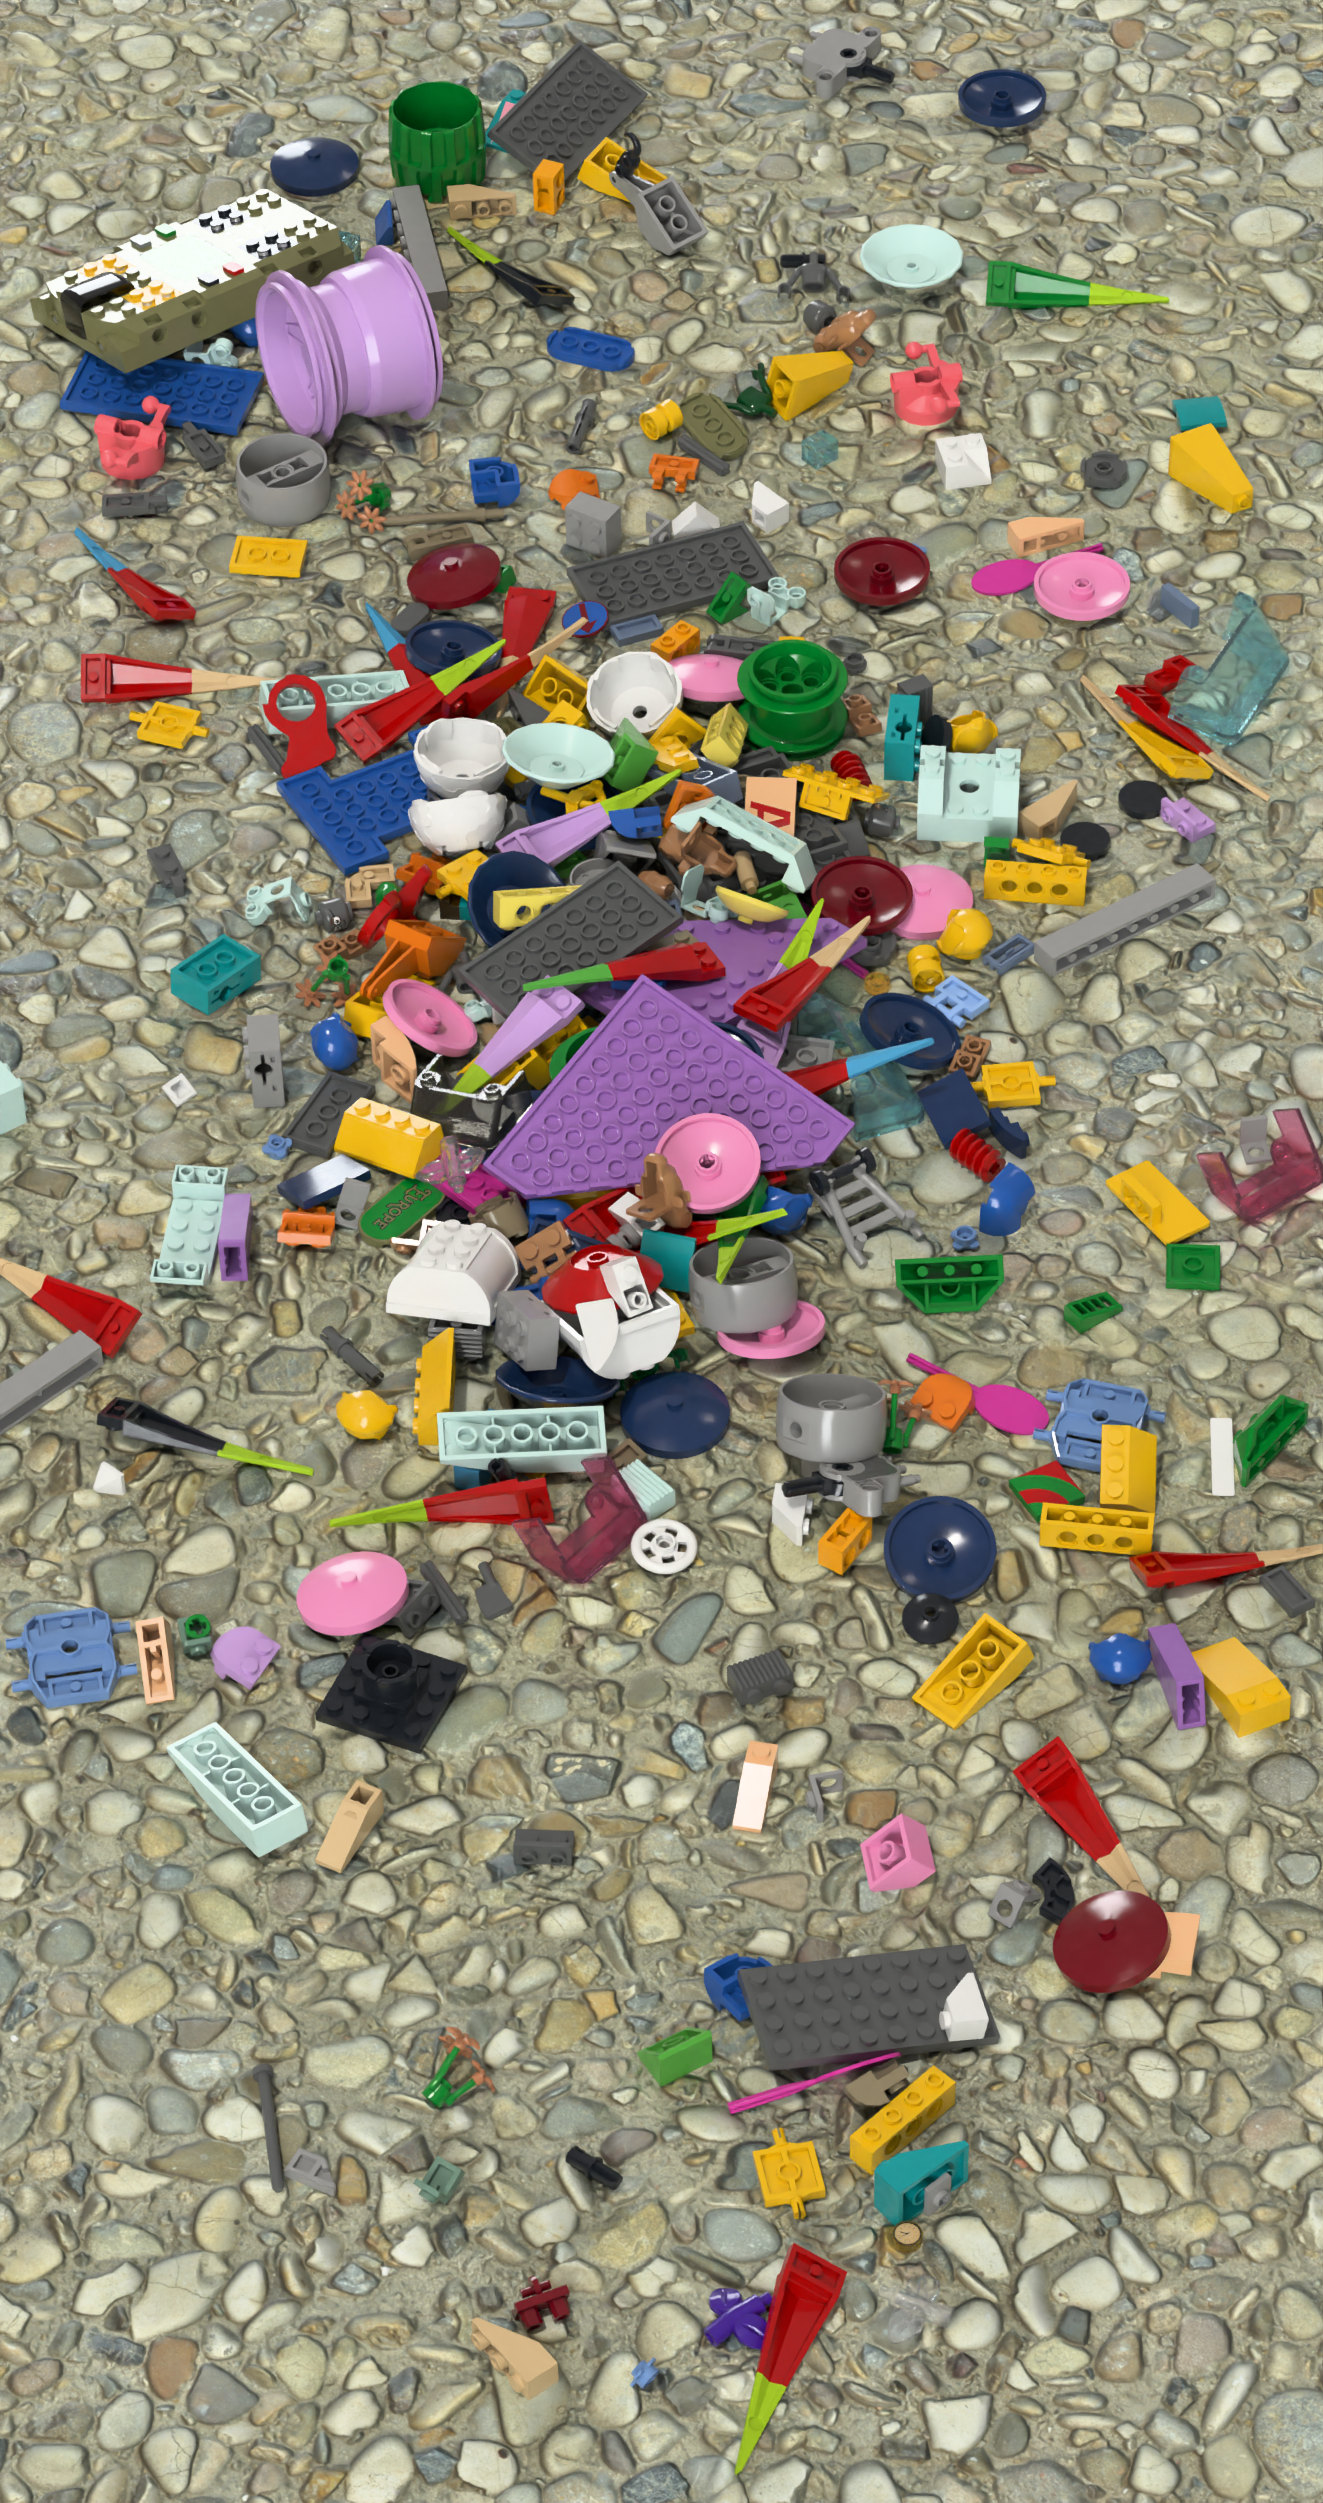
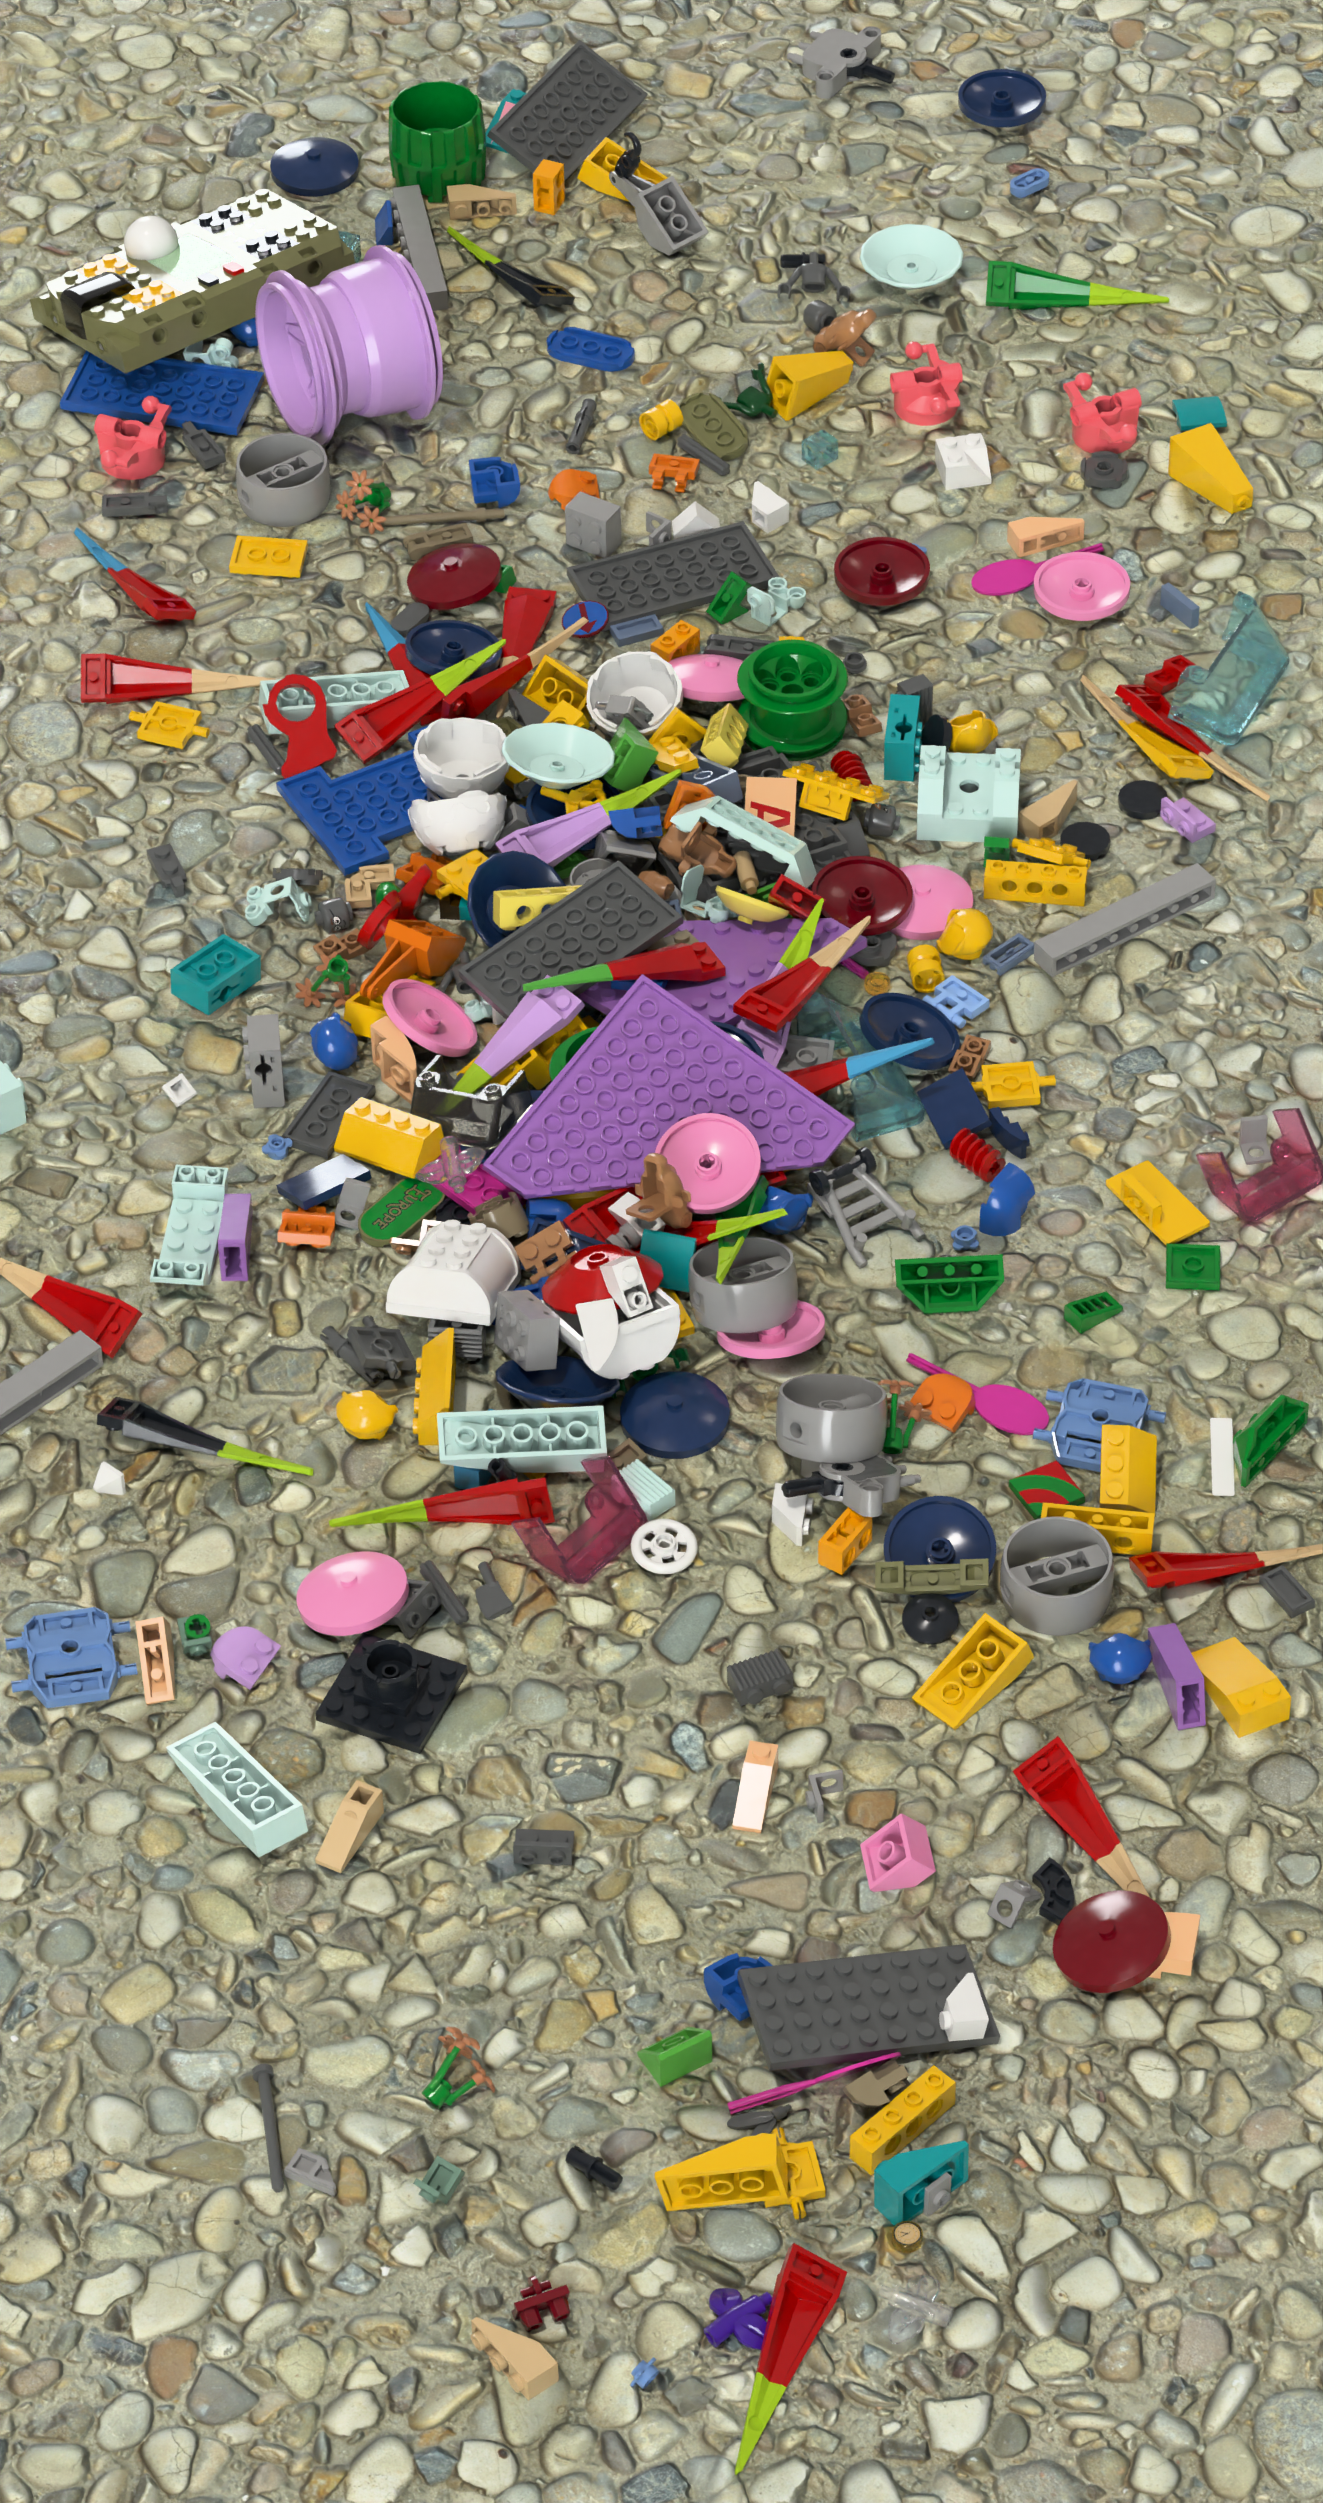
none -> white piece [124,216,178,263]
none -> dark grey plate [272,868,323,885]
none -> dark grey plate [347,1315,416,1379]
none -> light grey piece [595,695,654,730]
none -> yellow slope [655,2133,788,2211]
none -> dark grey piece [727,2104,792,2136]
none -> red brick [768,874,826,920]
none -> olive slope [875,1558,989,1595]
none -> light grey cylinder [1000,1517,1114,1636]
none -> medium blue plate [1010,168,1049,198]
none -> coral piece [1063,372,1142,454]

